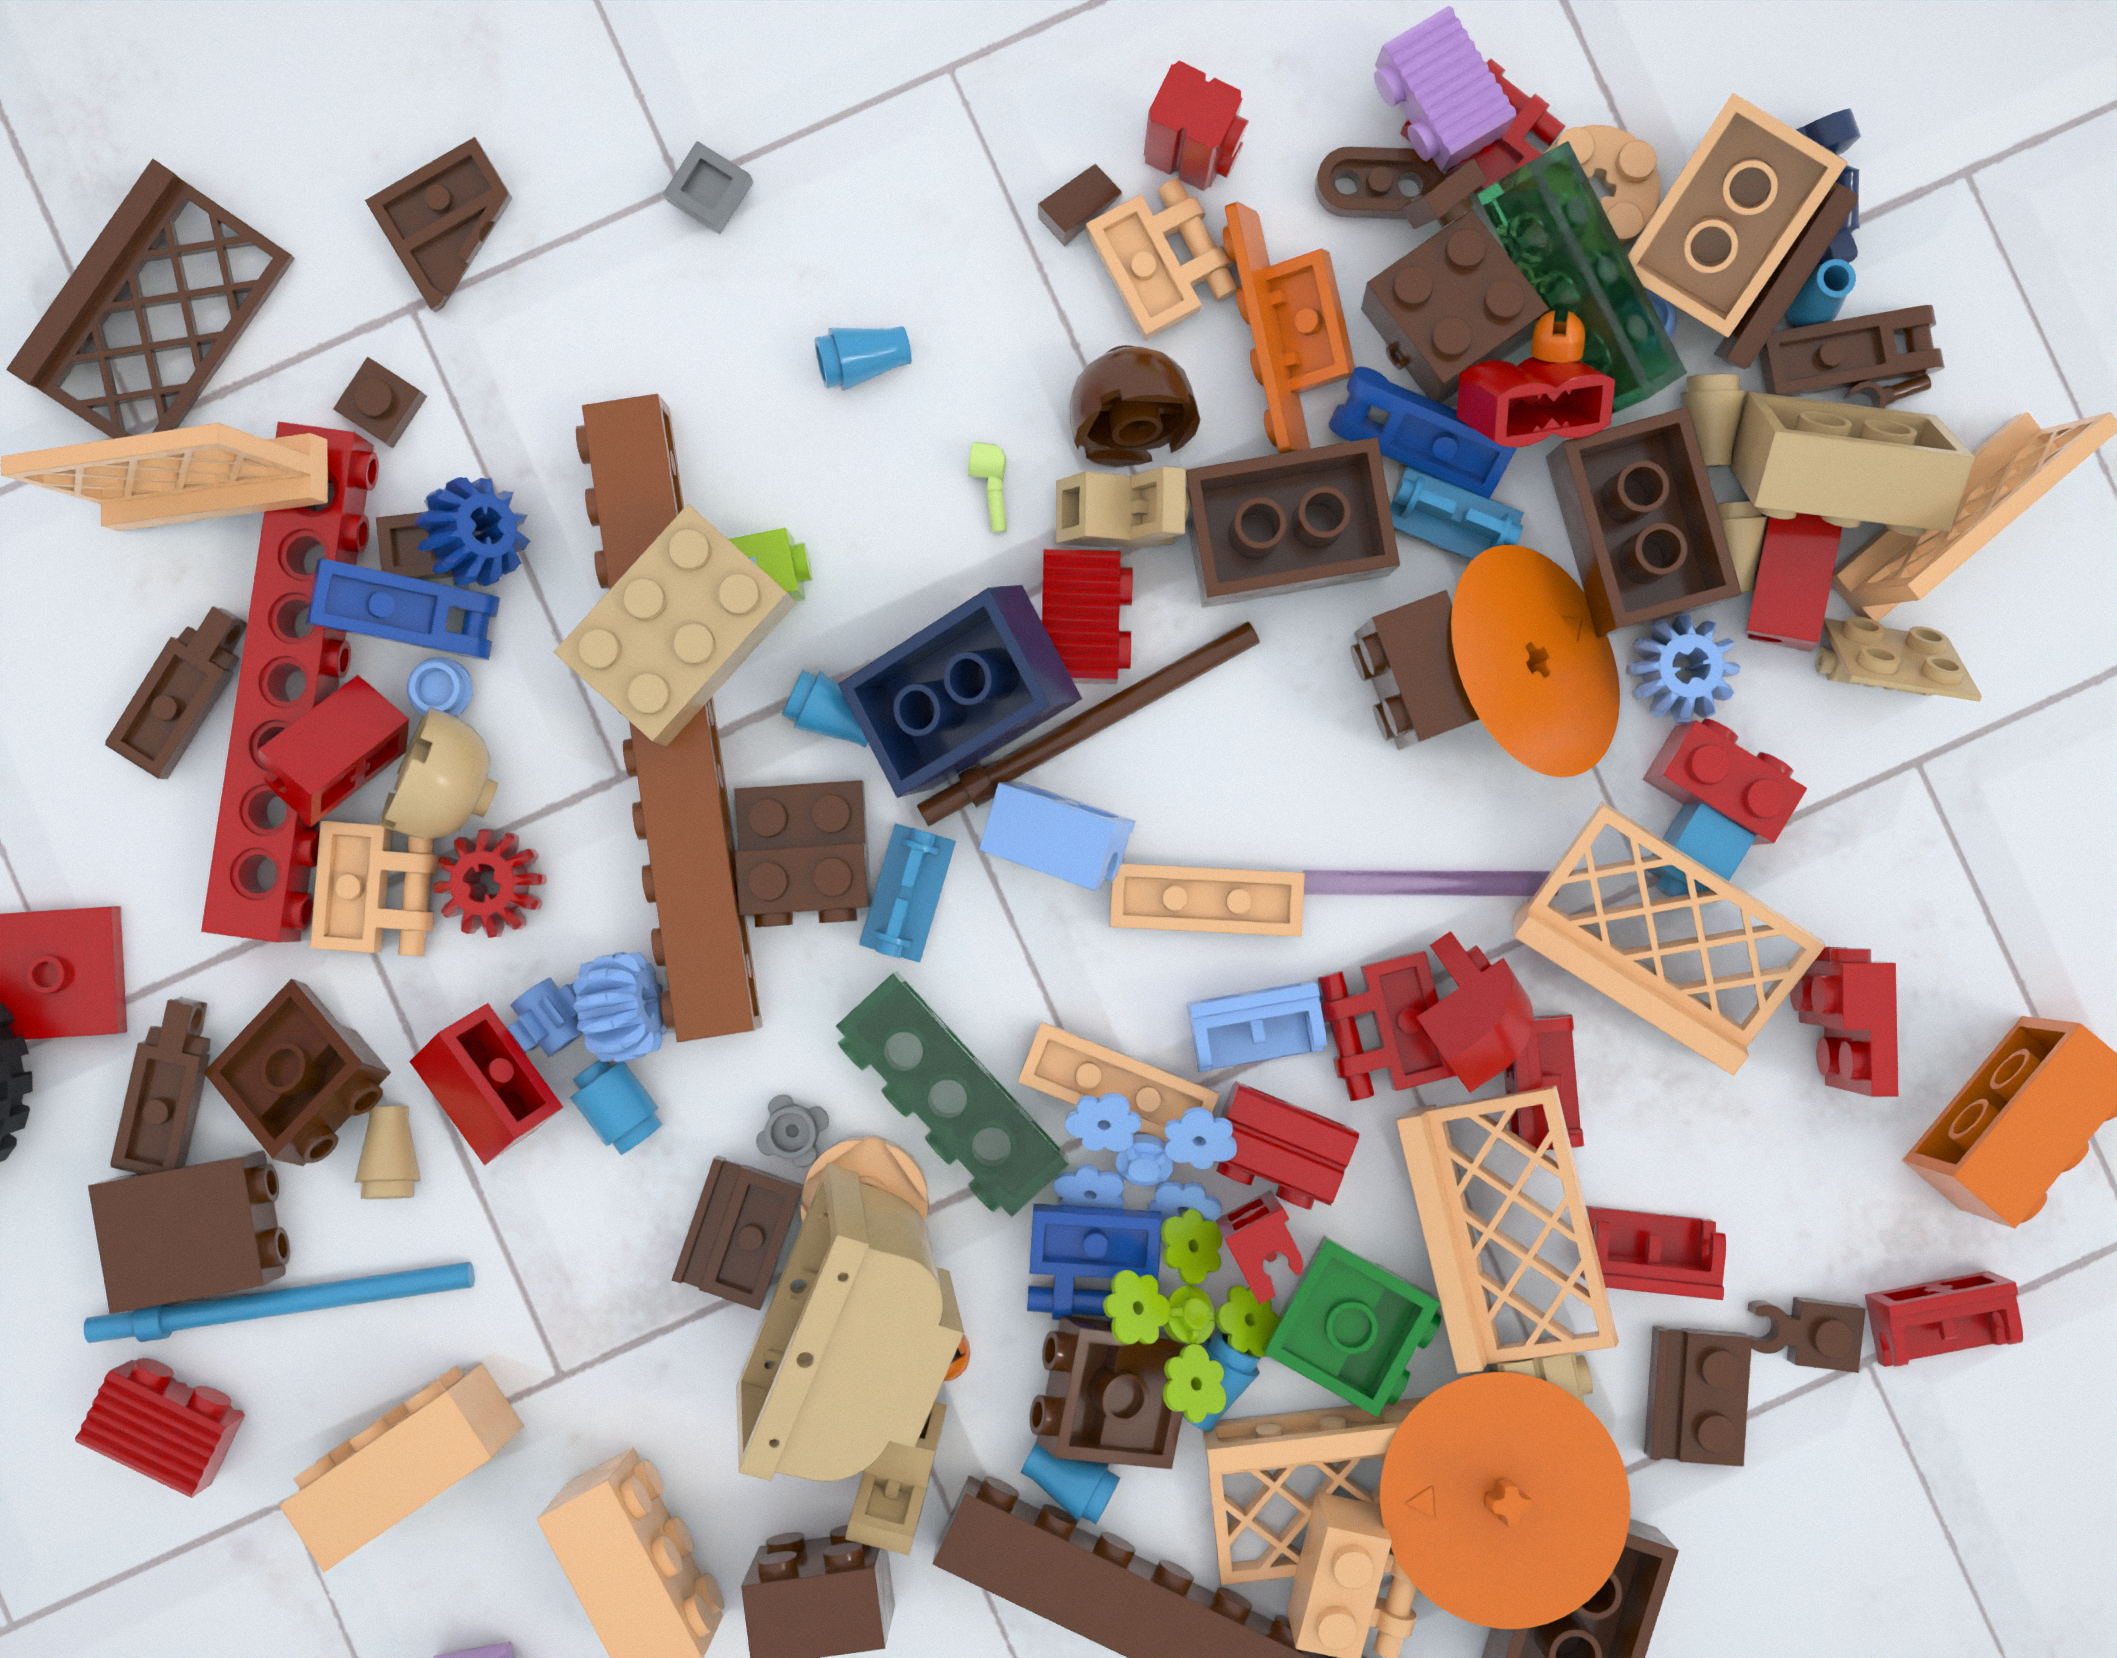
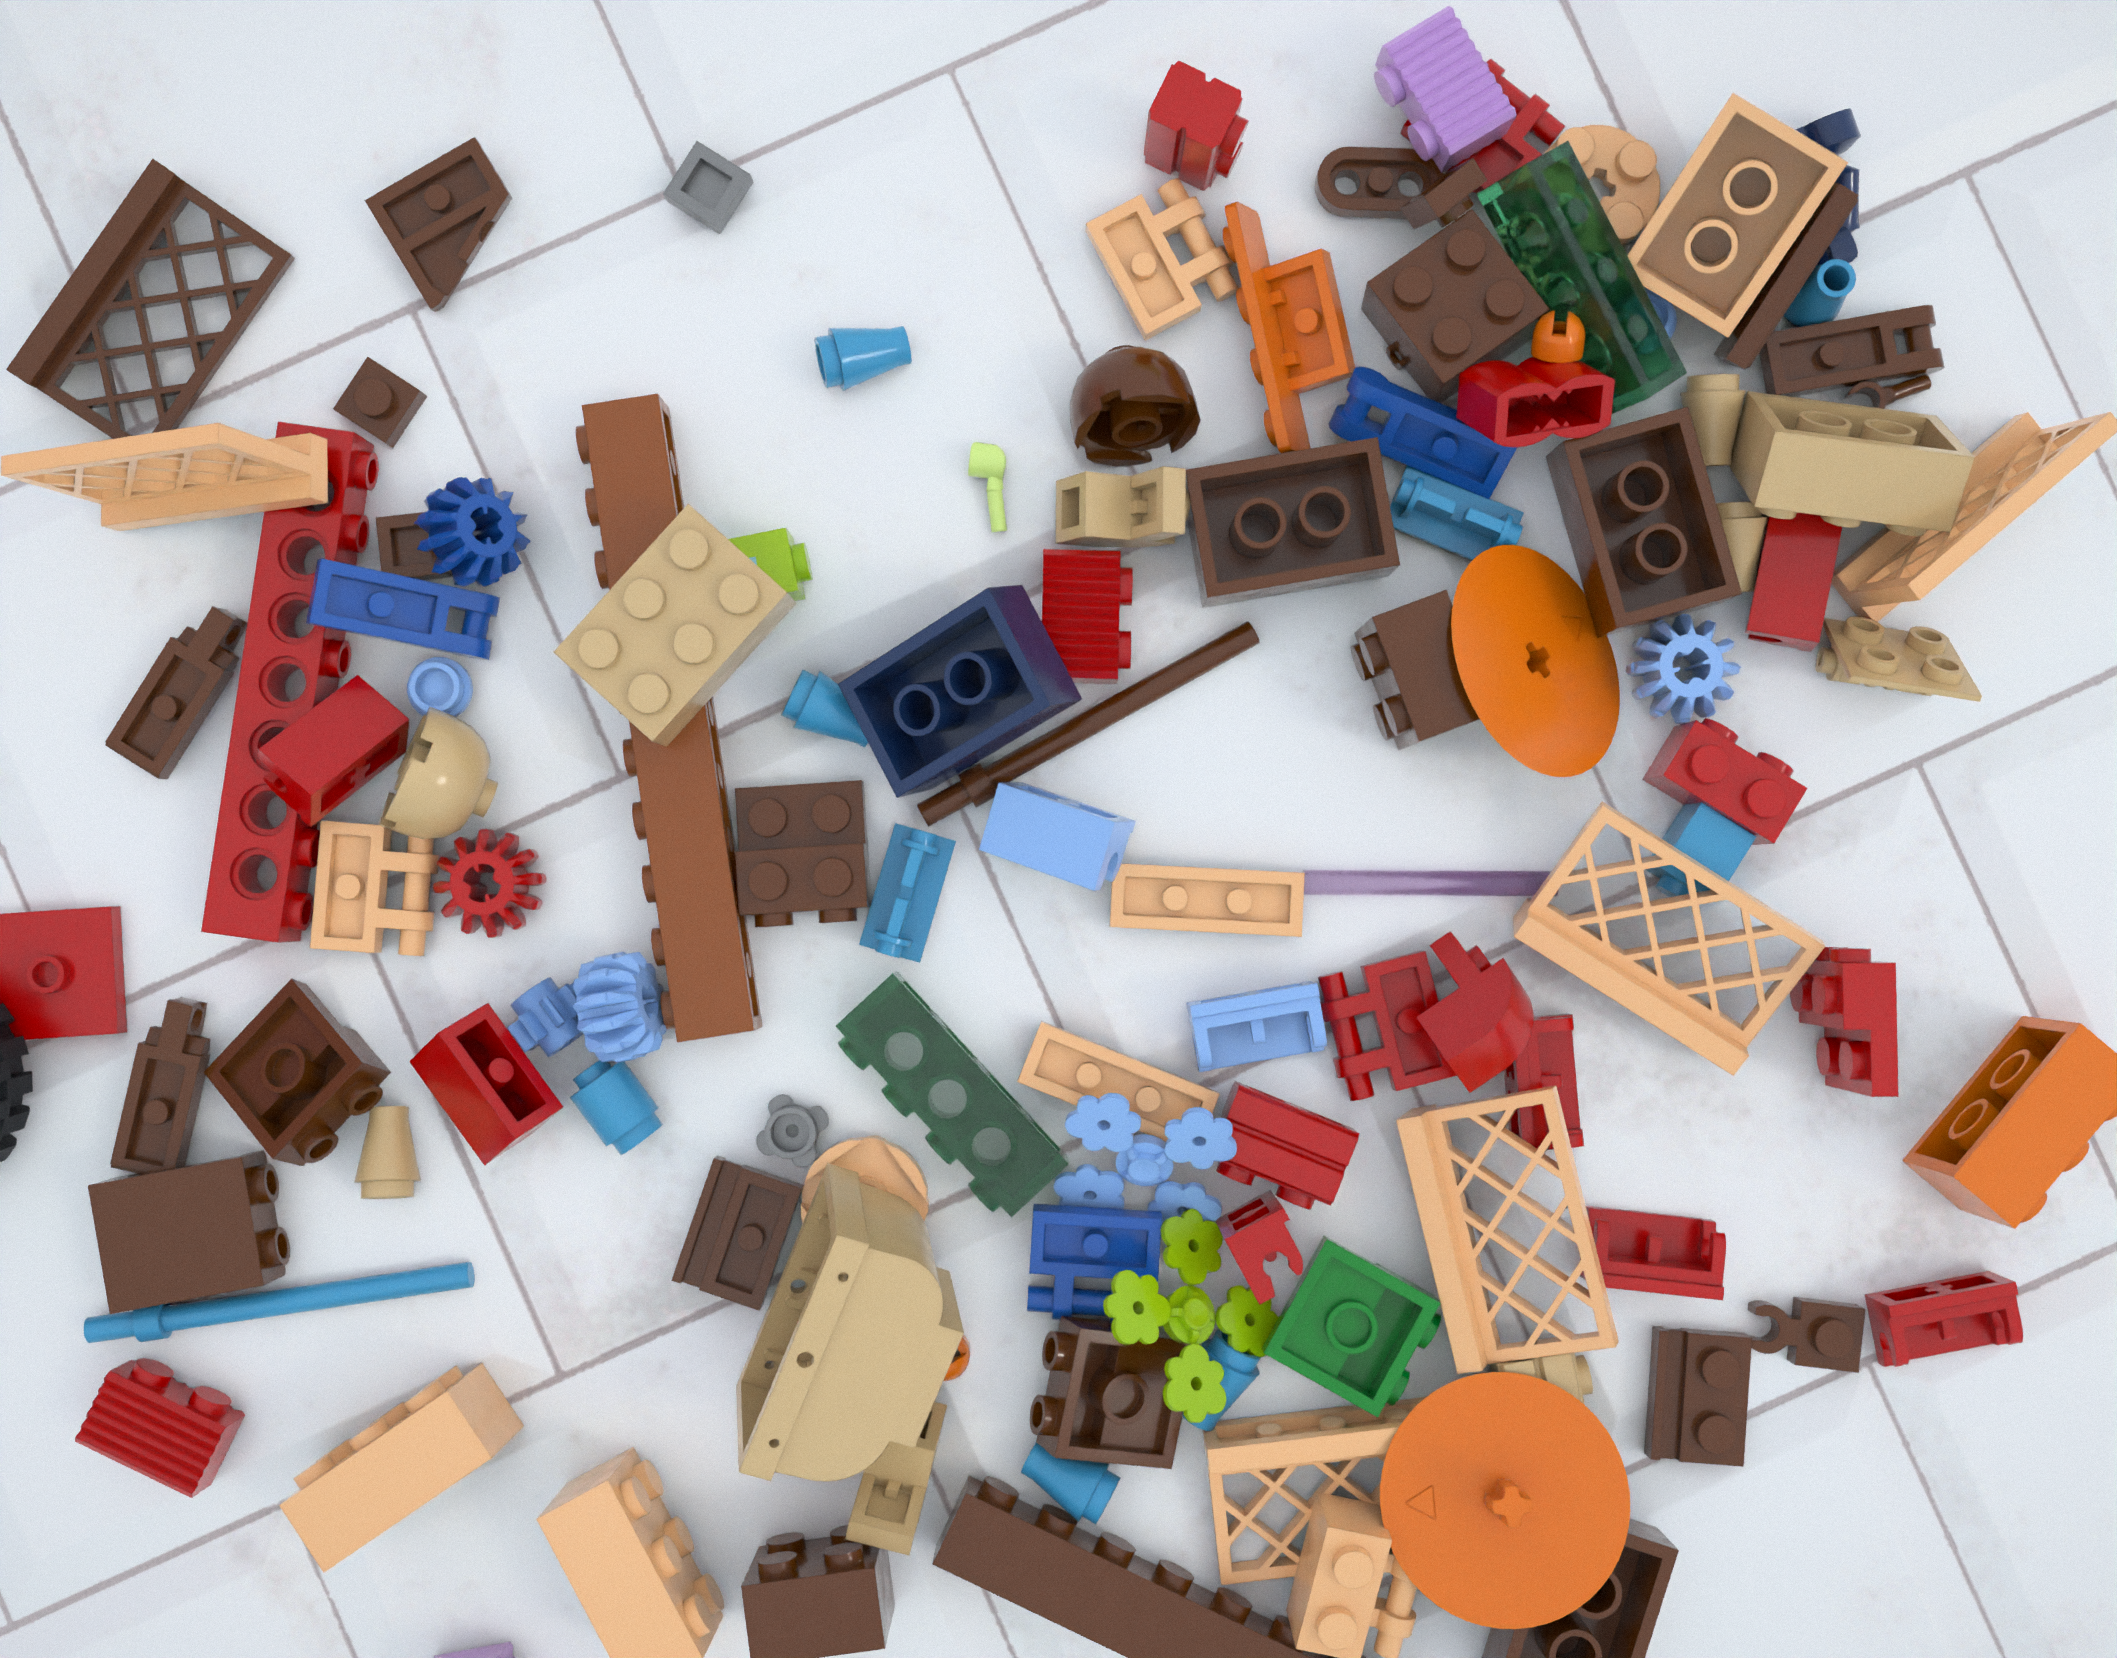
reddish brown piece [1038,163,1122,246] -> none

